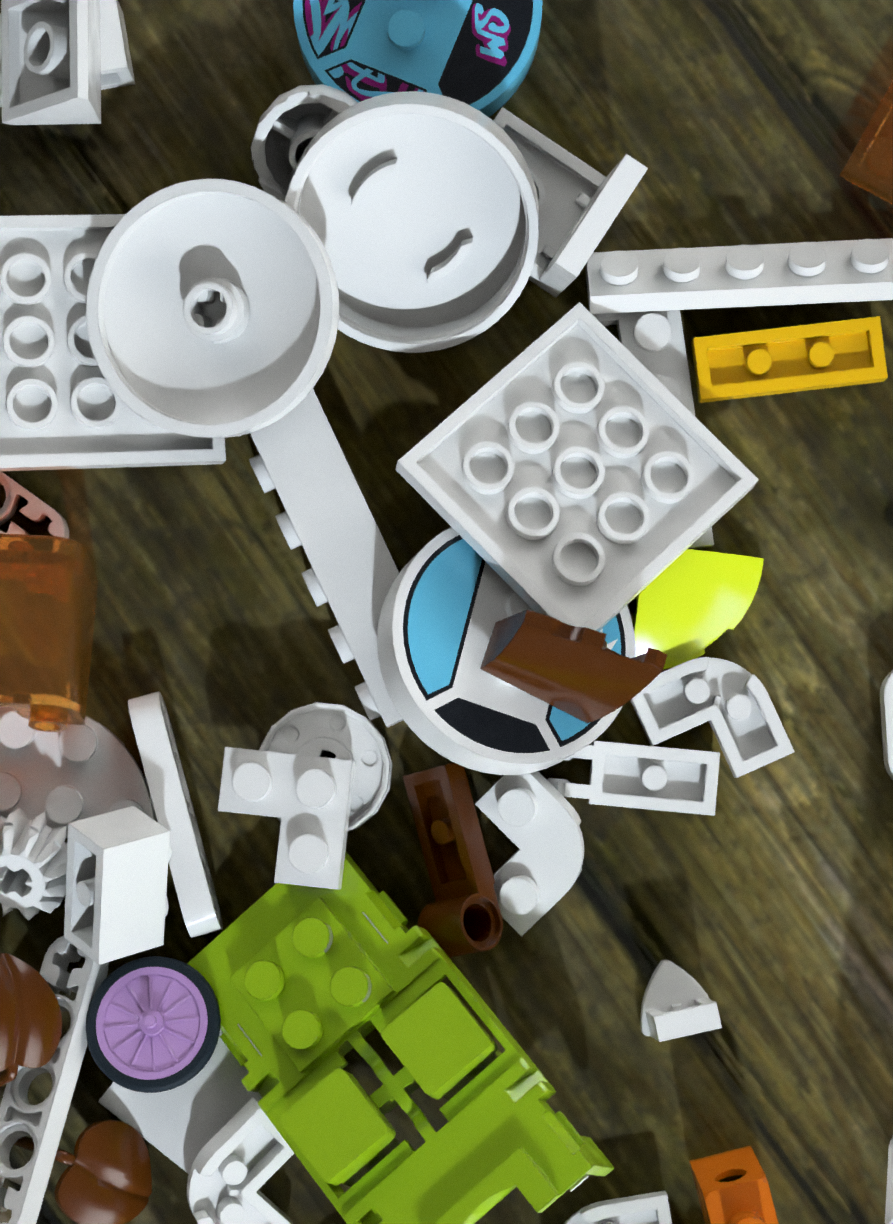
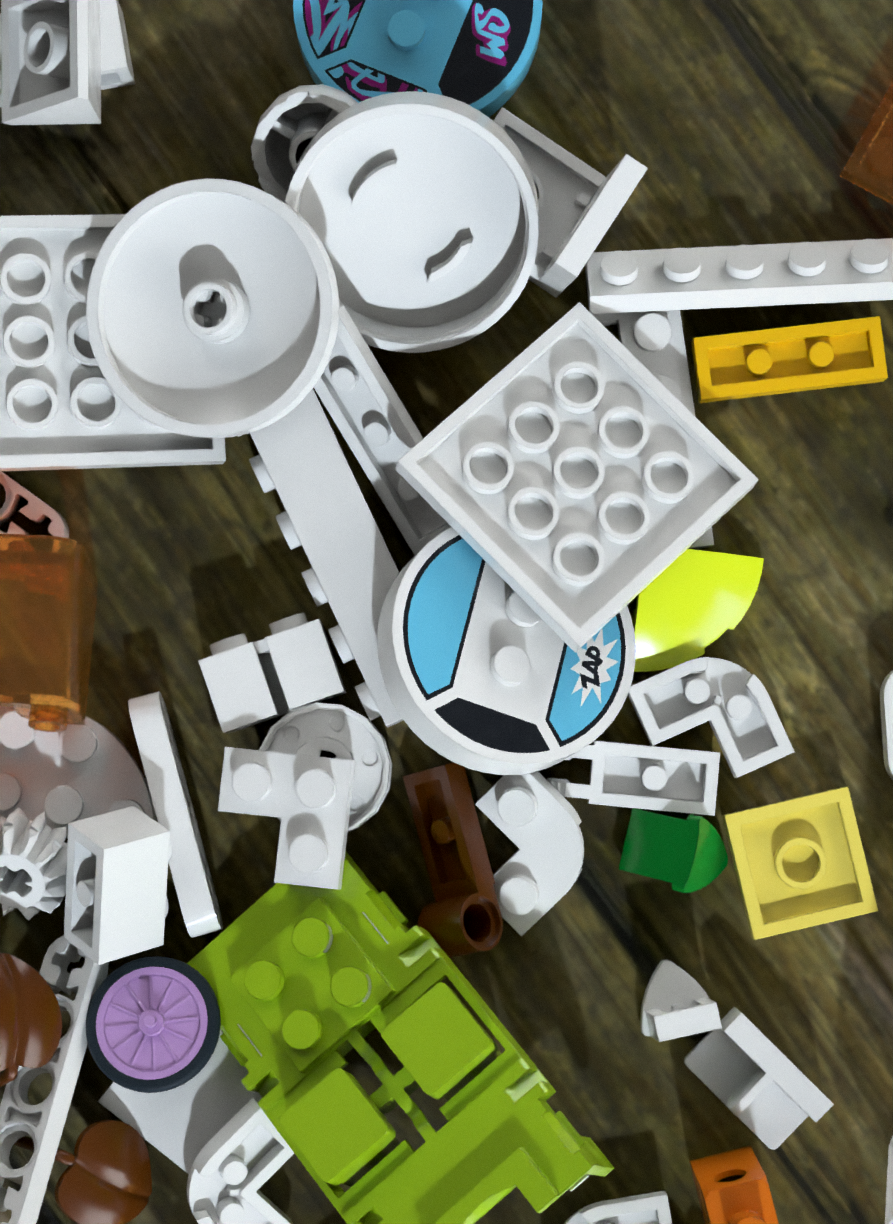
reddish brown slope [480,609,667,724] -> none
none -> white piece [198,613,346,734]
none -> white plate [314,305,451,555]
none -> green tile [618,808,728,893]
none -> white panel [684,1007,834,1150]
none -> light yellow plate [722,787,878,940]

